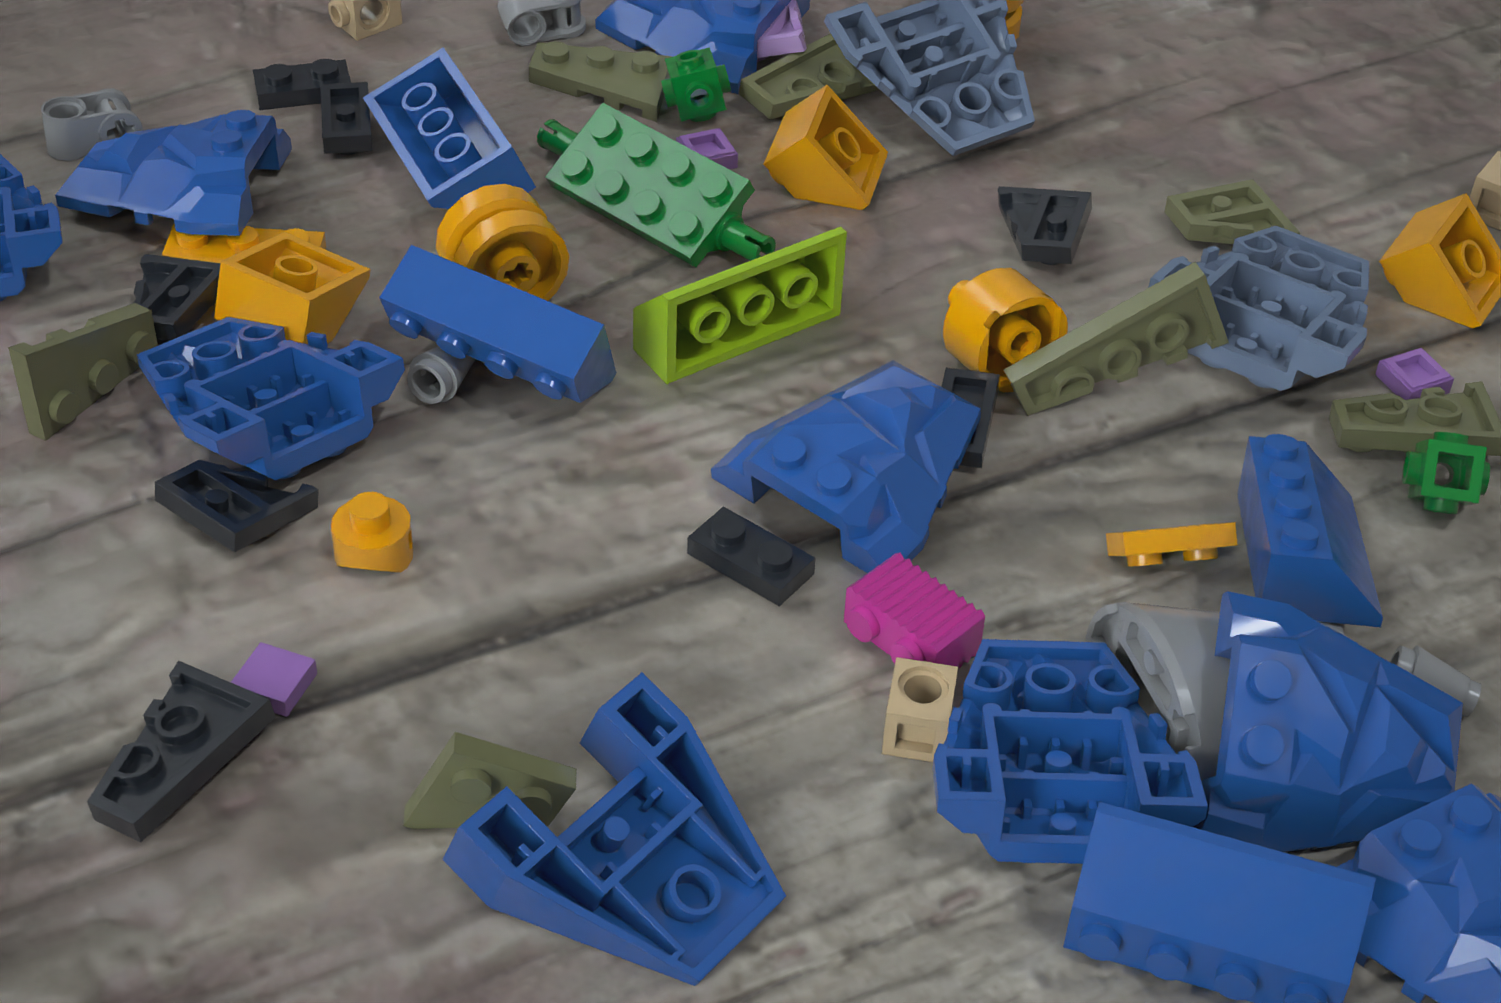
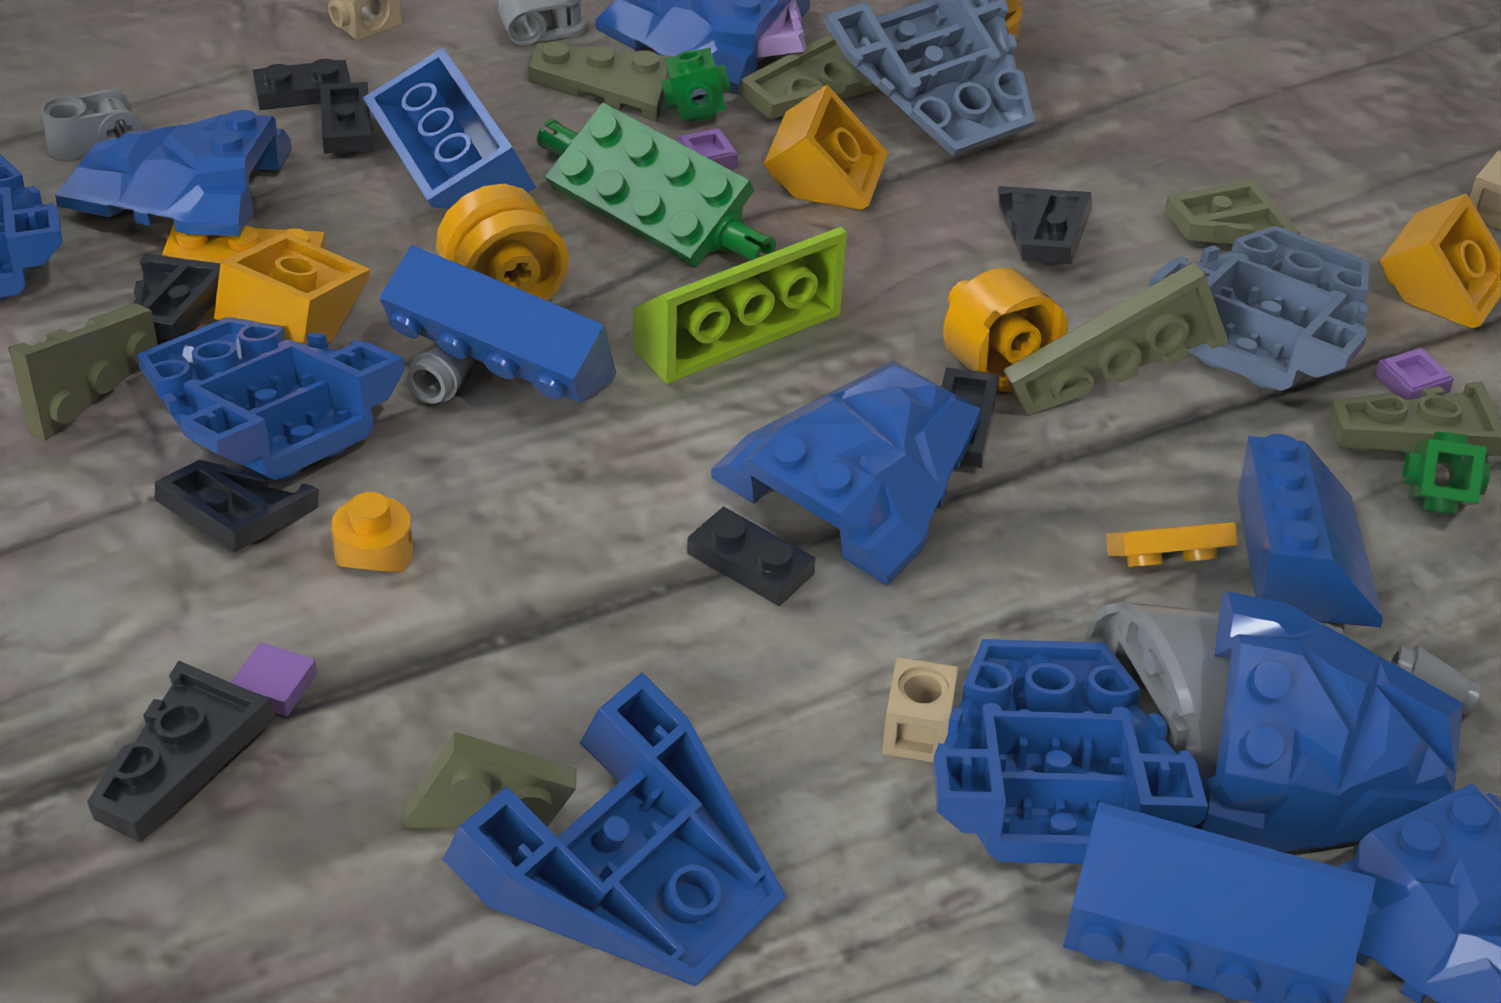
dark pink brick [844,552,985,669] -> none

